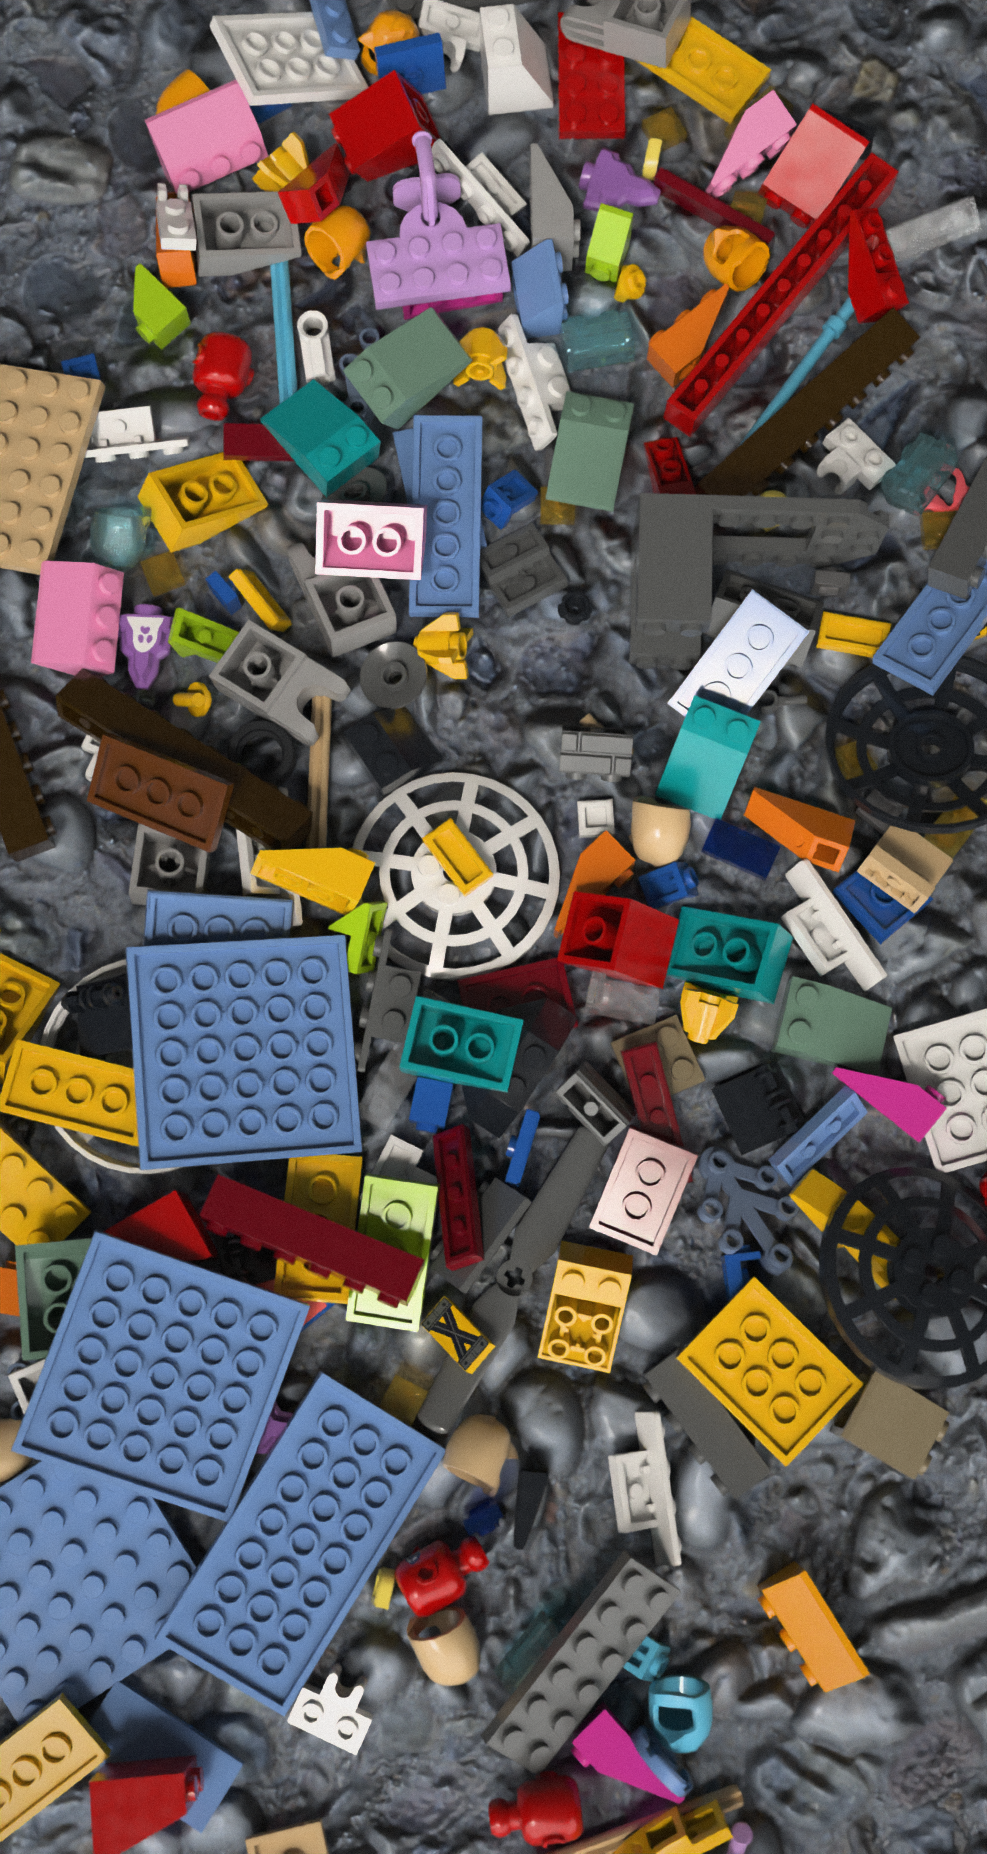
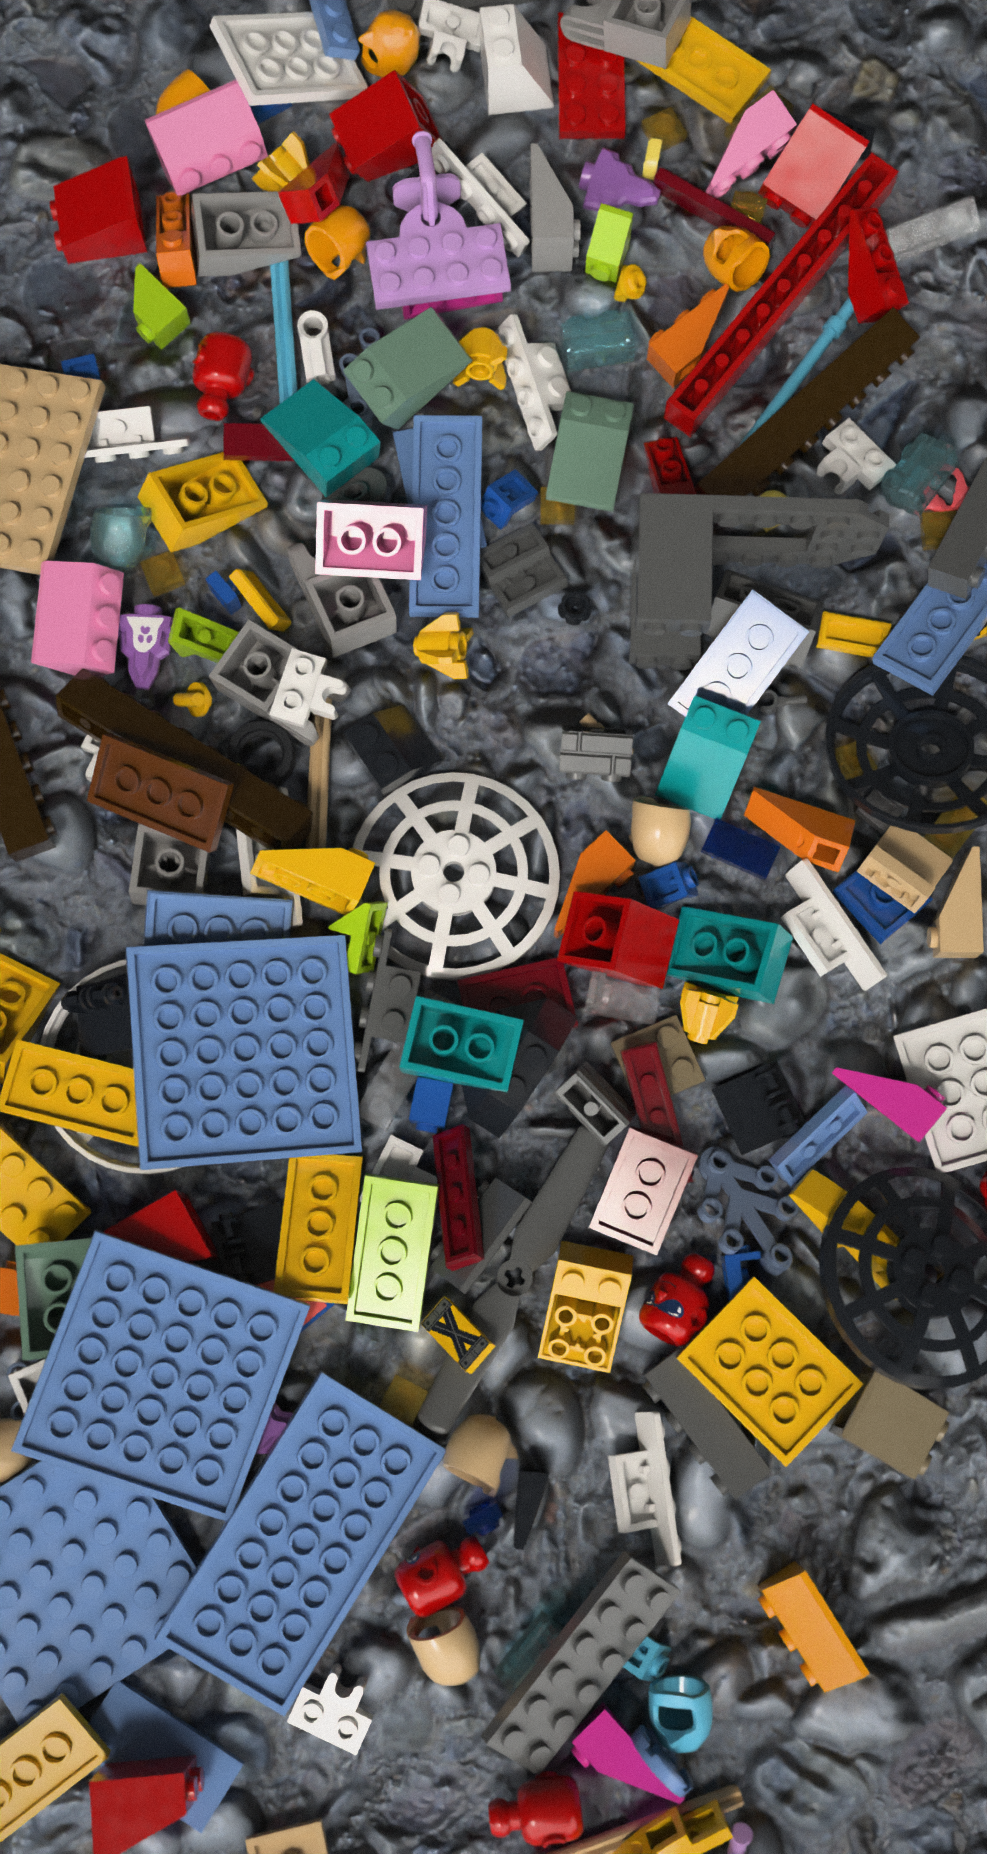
white hinge [156,184,196,251] -> none
dark red brick [199,1174,425,1309] -> none
dark grey dish [360,641,427,709] -> none
light yellow tile [371,1567,395,1610] -> none
blue plate [374,32,446,94] -> none
yellow tile [422,818,493,897] -> none
blue plate [505,1109,540,1188] -> none
medium blue slope [511,239,568,339] -> none
white tile [577,799,615,838] -> none
sand green slope [771,976,892,1076] -> none
flat silver plate [810,567,850,598] -> none
none -> red slope [50,156,147,264]
none -> white plate [269,648,347,728]
none -> red piece [639,1253,715,1346]
none -> tan slope [927,846,984,958]

